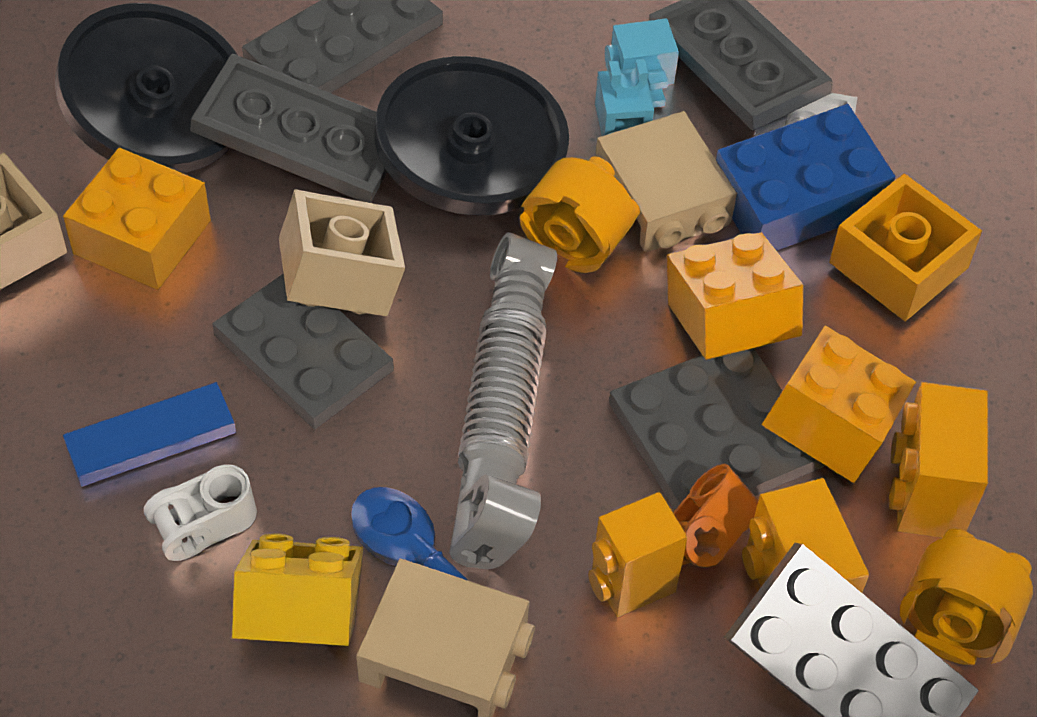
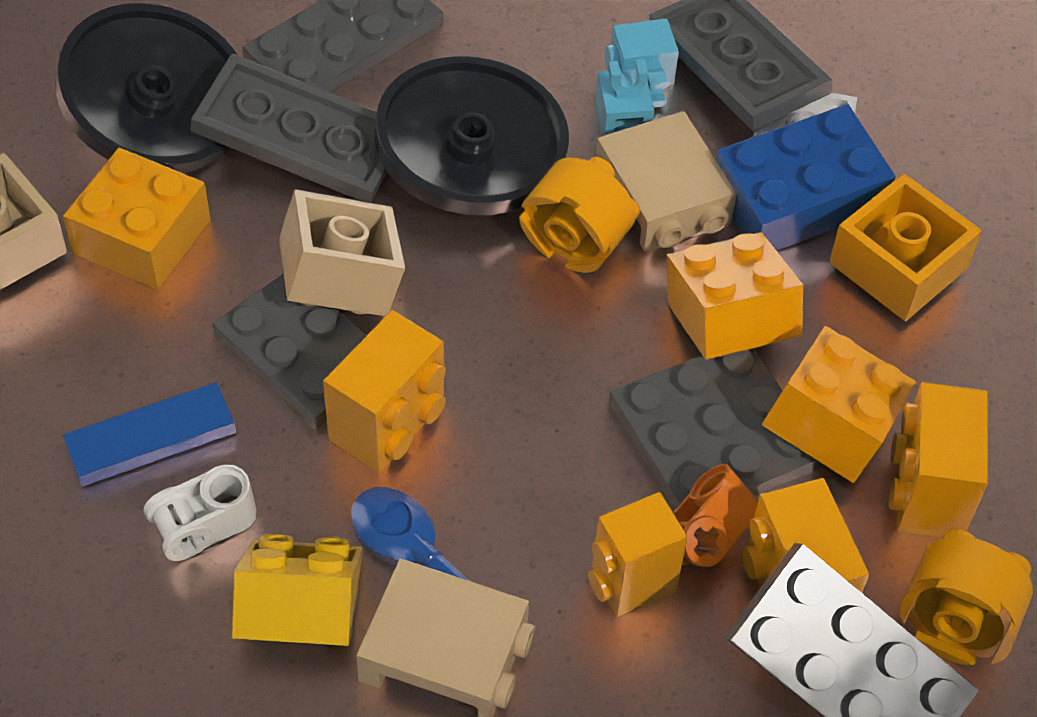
light grey piece [449,232,557,570] -> none
none -> light orange brick [323,310,446,473]

